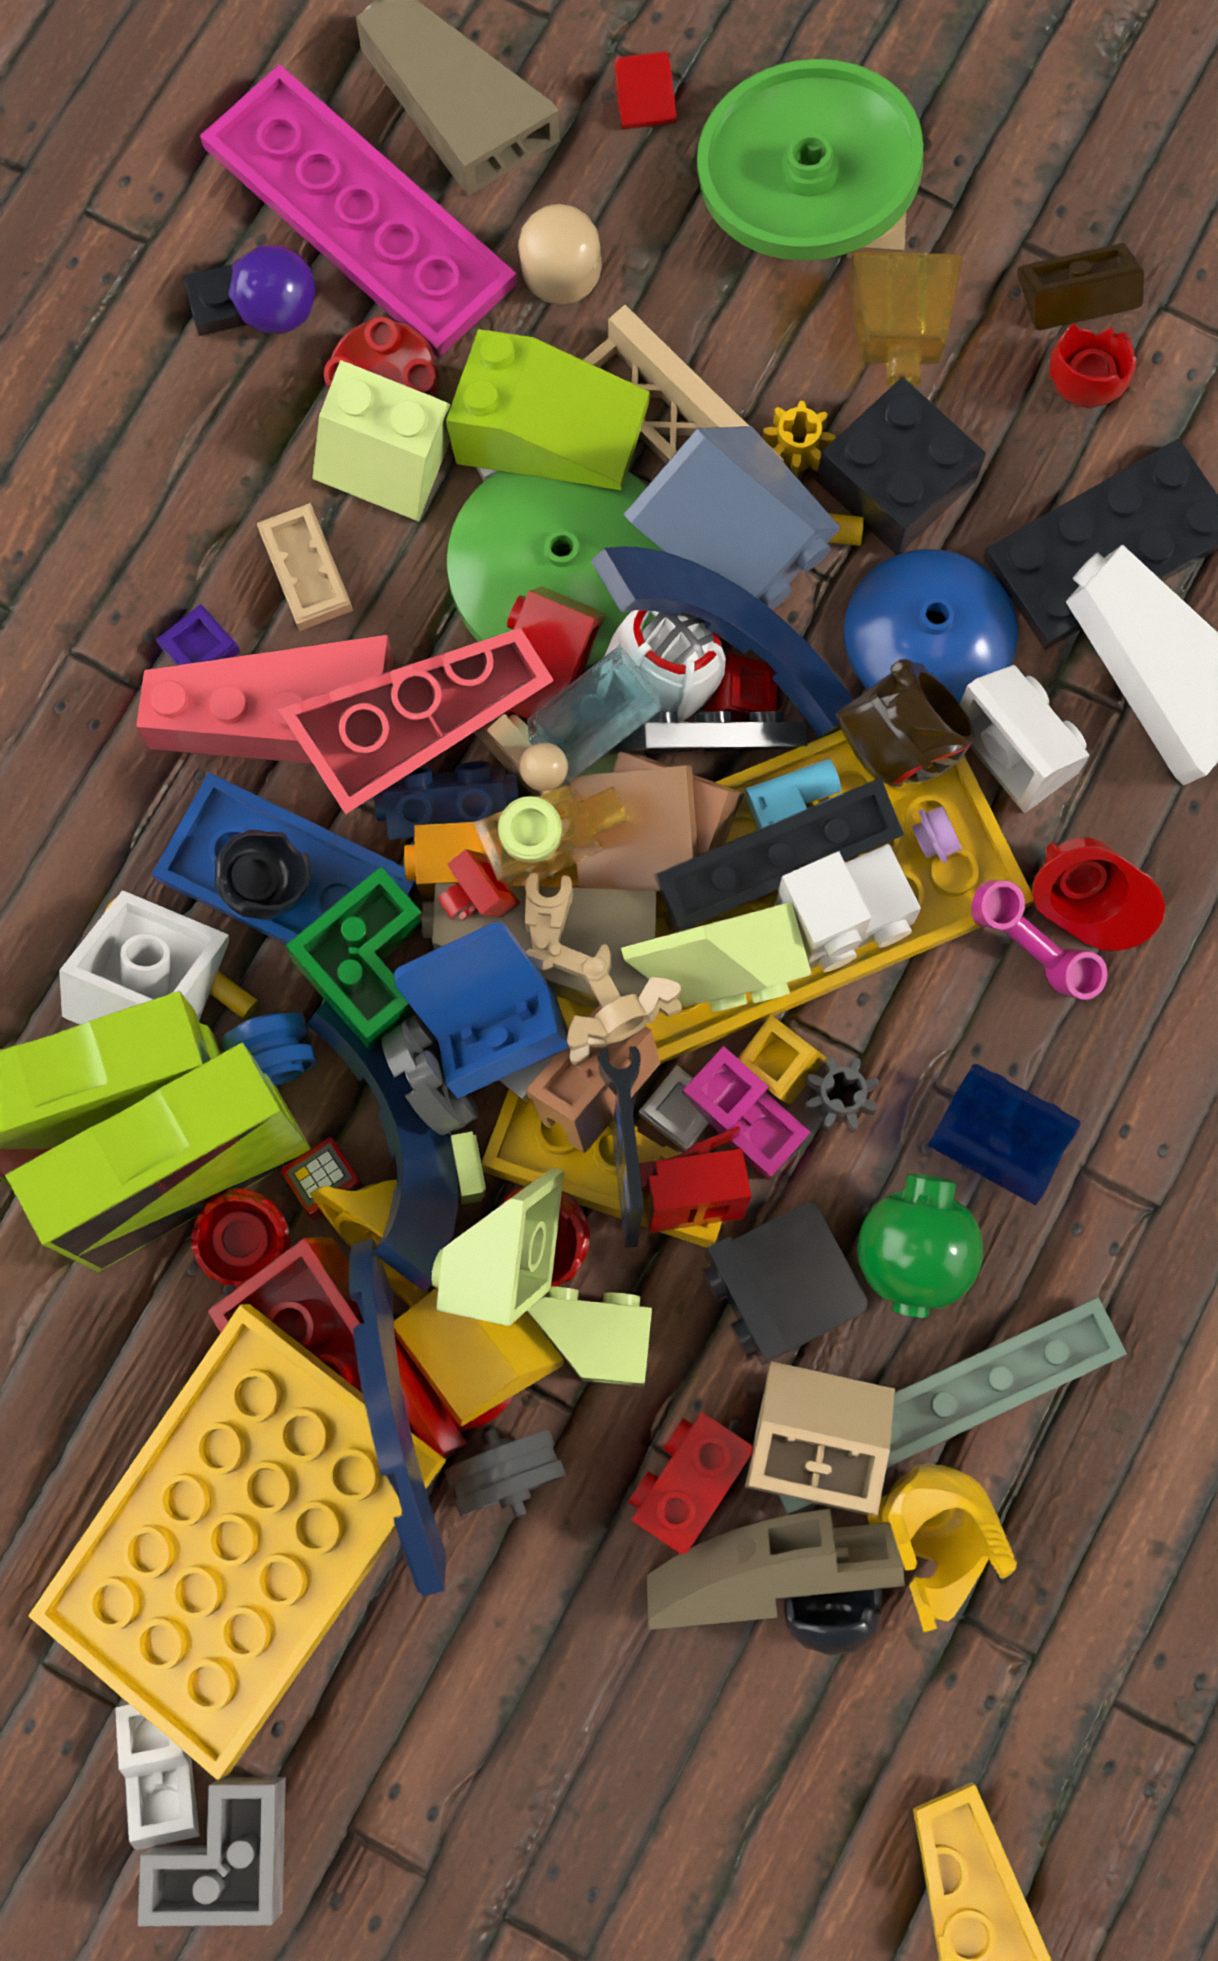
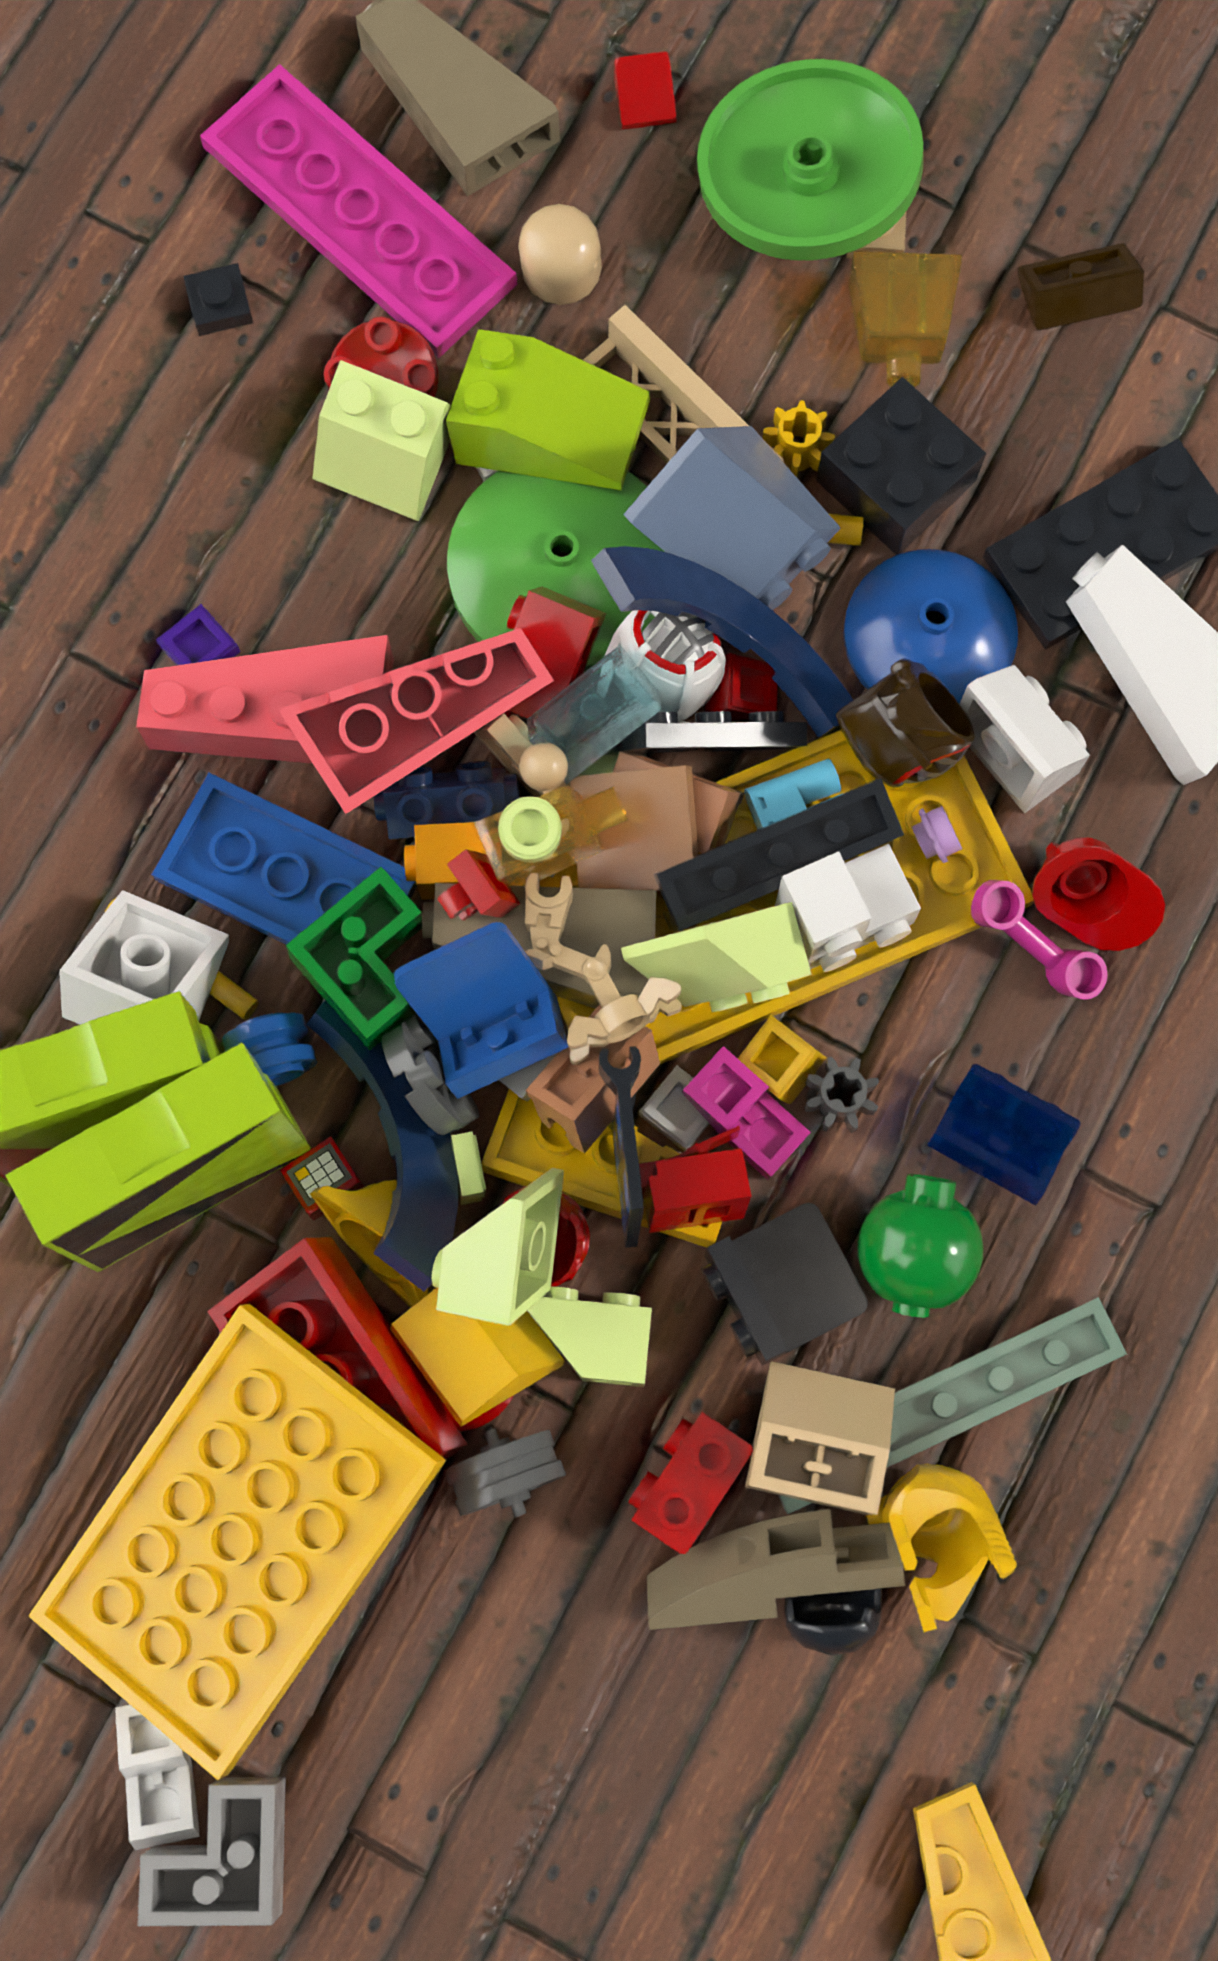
red hair [191,1188,291,1288] -> none
black hair [214,830,311,921] -> none
dark purple hair [228,246,315,334] -> none
tan plate [257,503,353,631] -> none
dark blue tile [349,1238,446,1597] -> none
red hair [1049,324,1136,409] -> none

